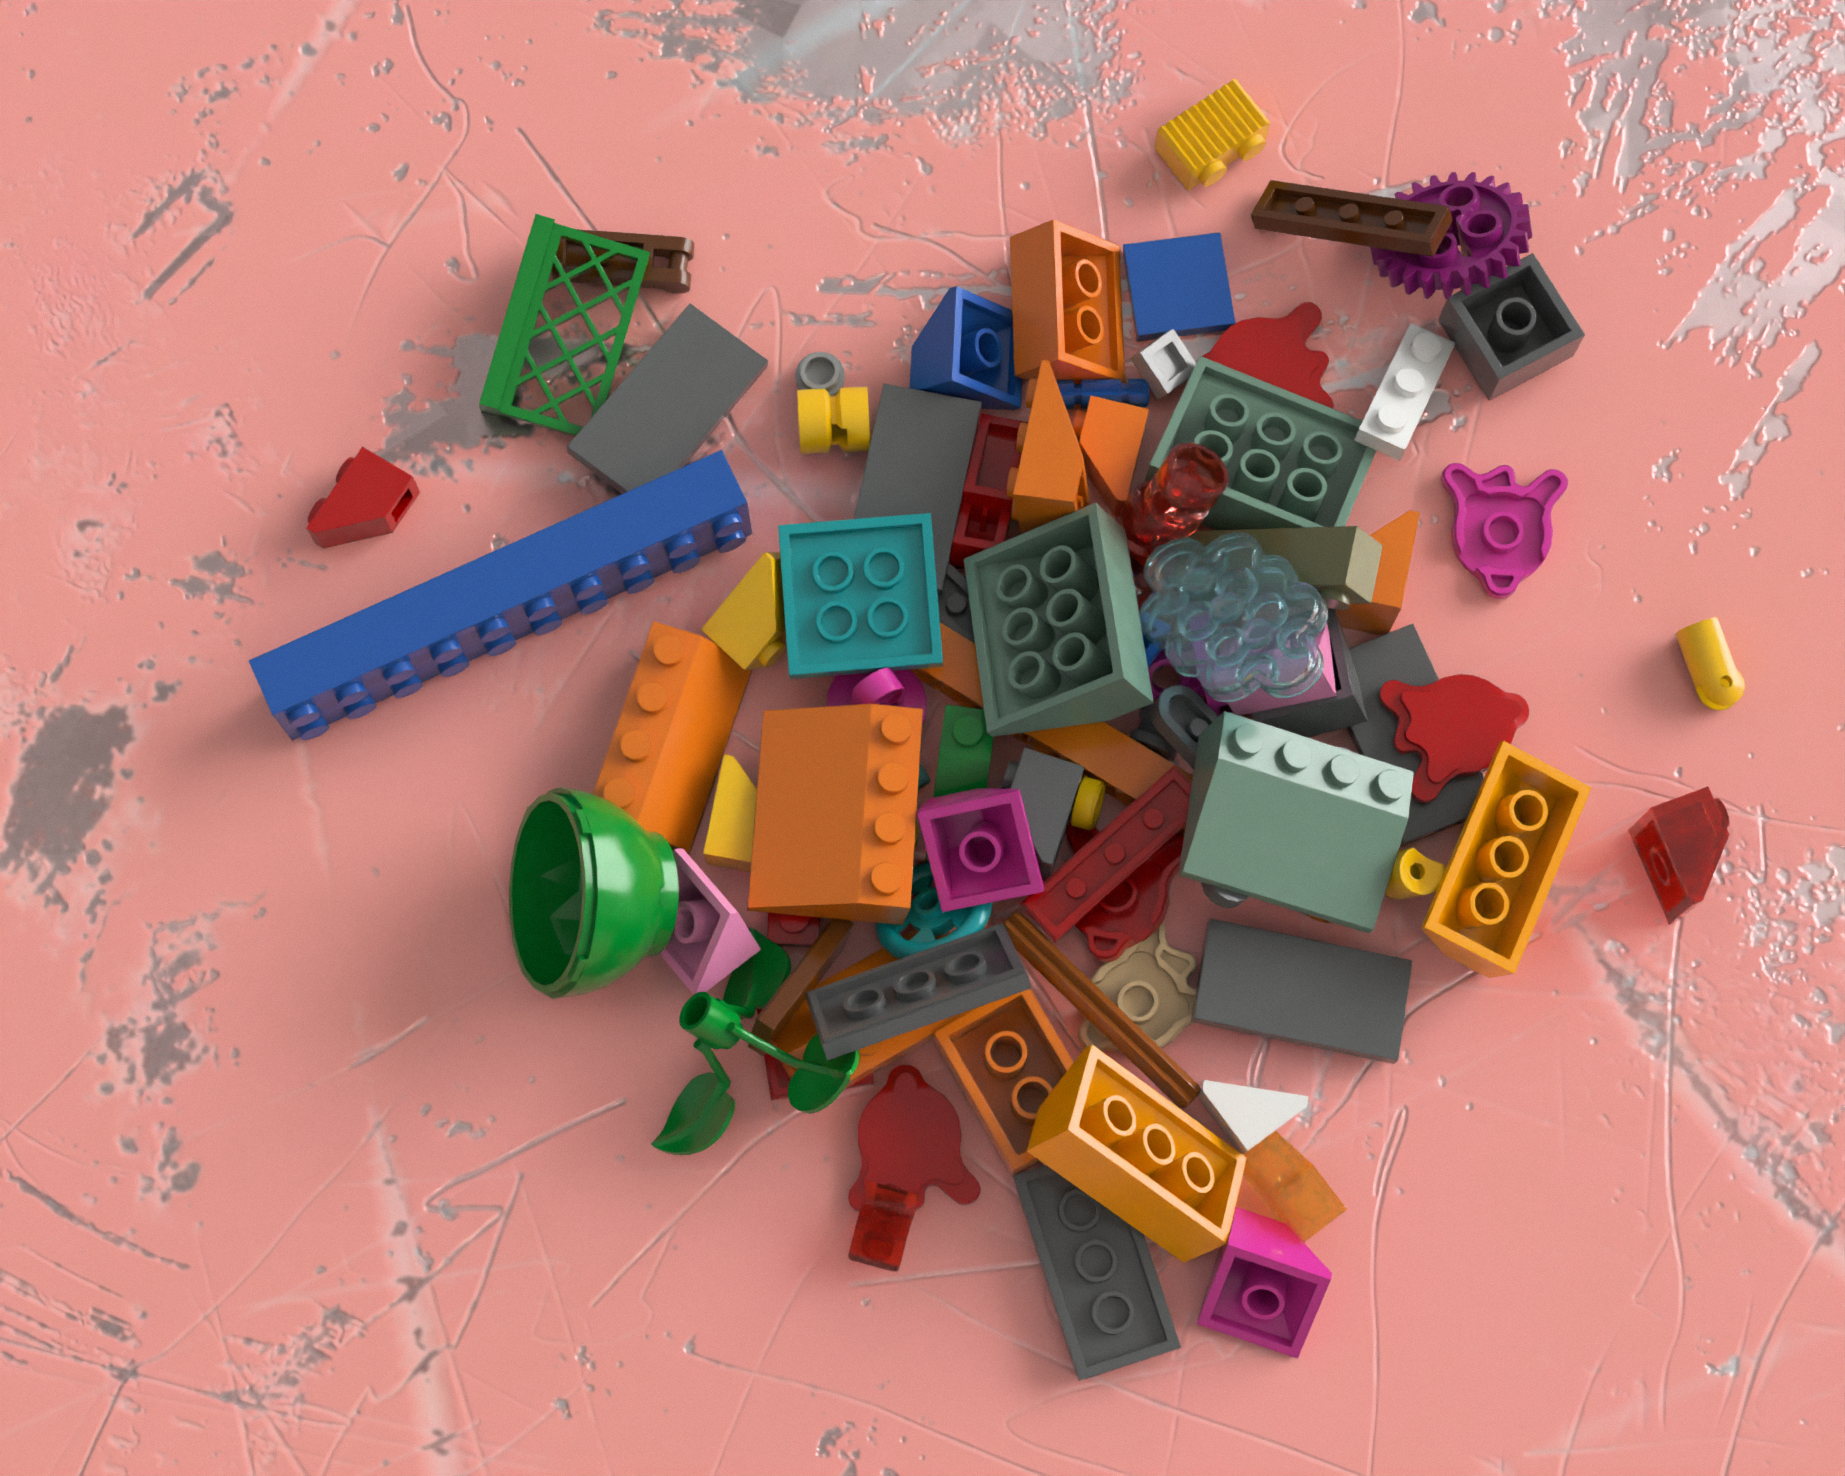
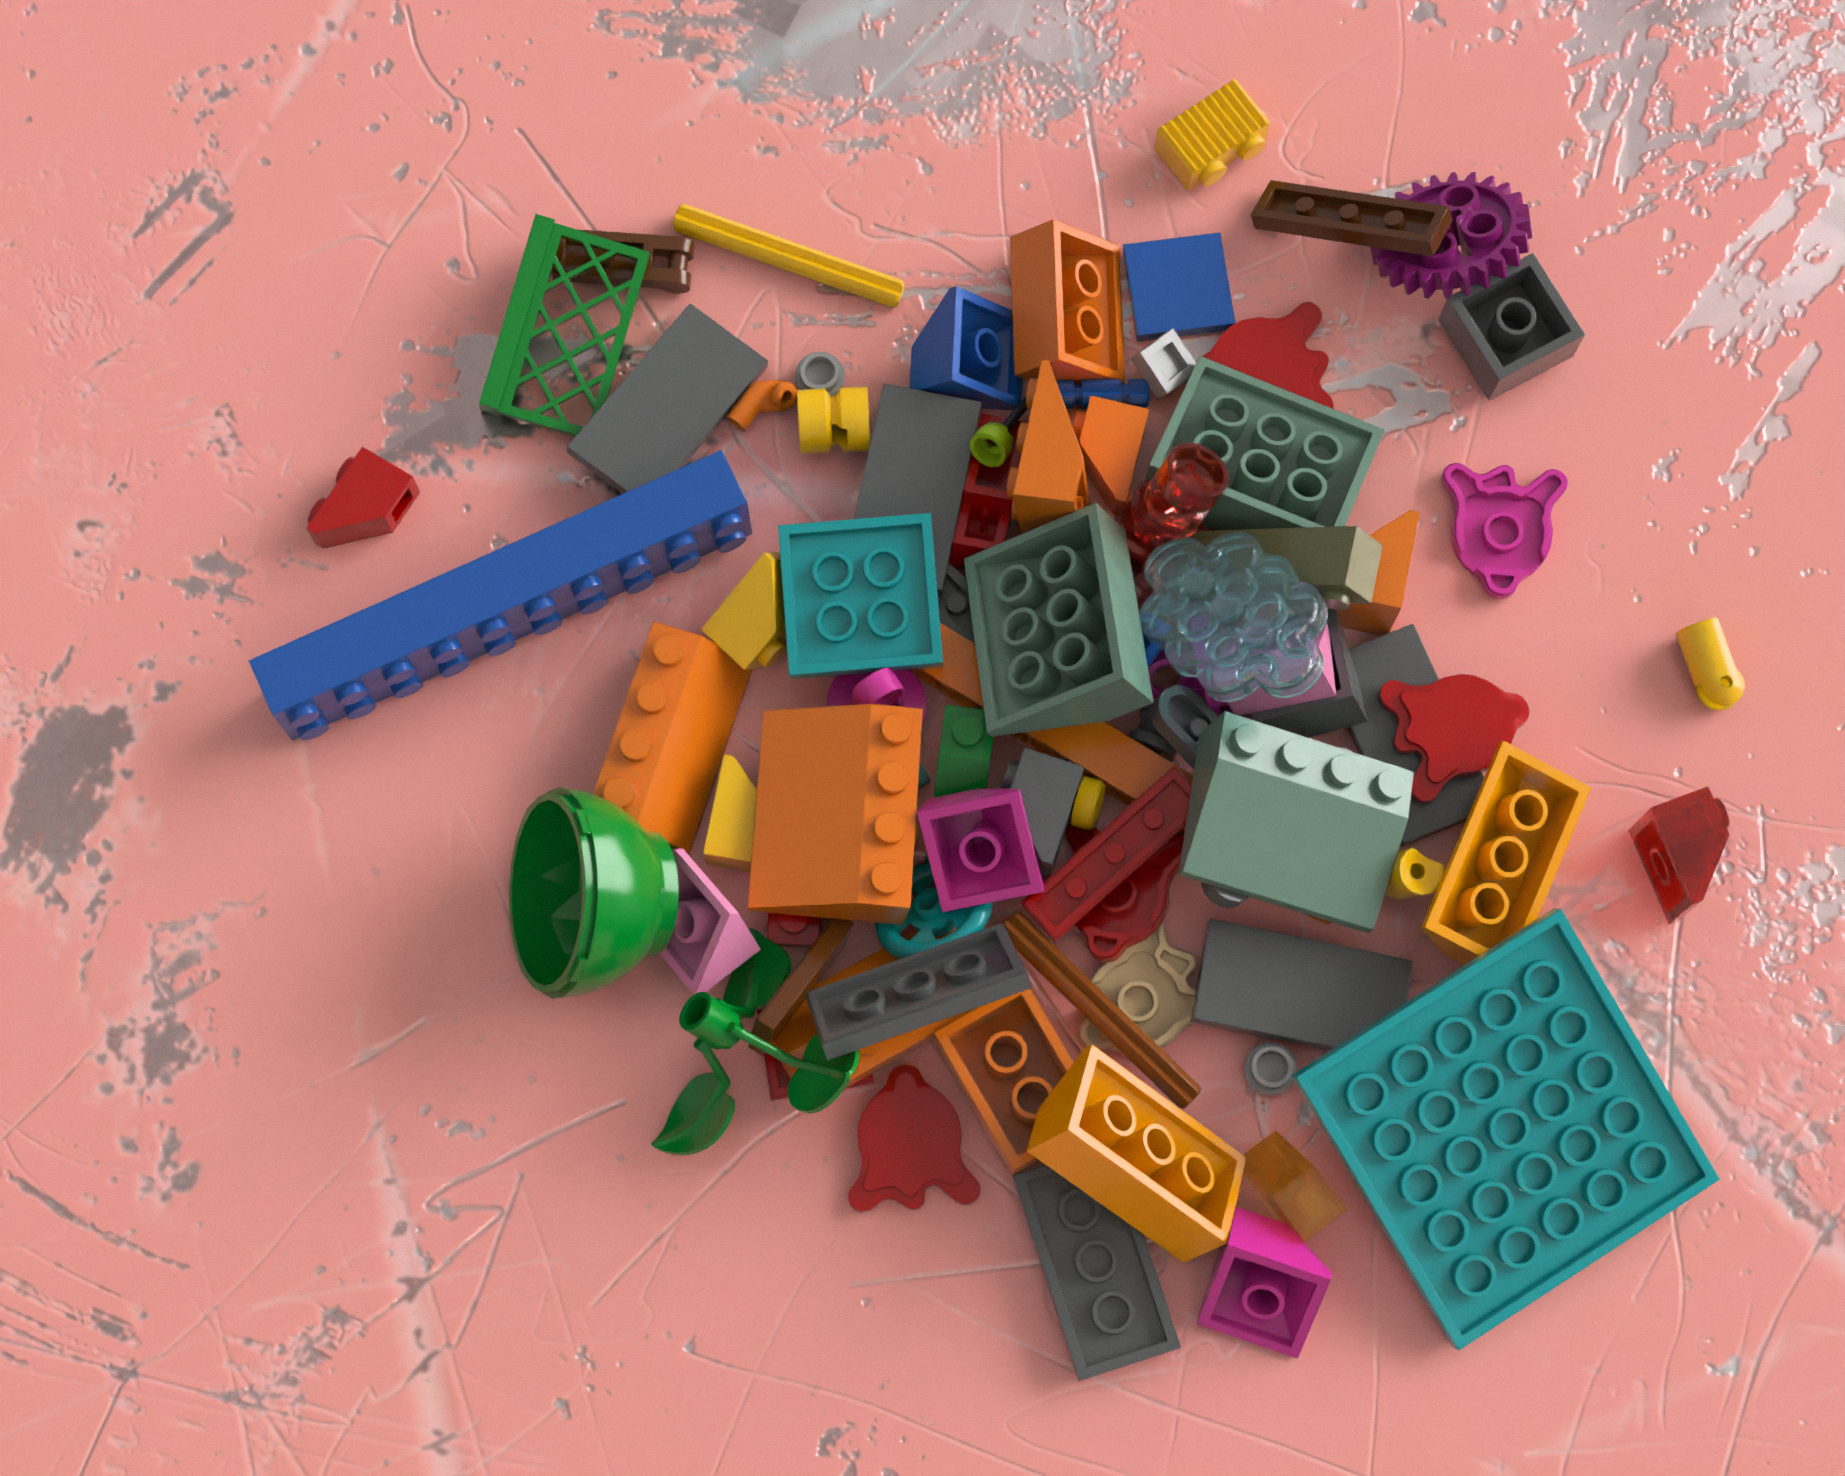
clear red bracket [848,1181,919,1272] -> none
white slope [1197,1080,1308,1155] -> none
white plate [1354,323,1455,461] -> none
none -> yellow axle [673,204,904,308]
none -> orange arm [726,379,798,432]
none -> lime hinge [969,386,1028,467]
none -> light grey plate [1244,1042,1297,1095]
none -> teal plate [1291,908,1720,1350]

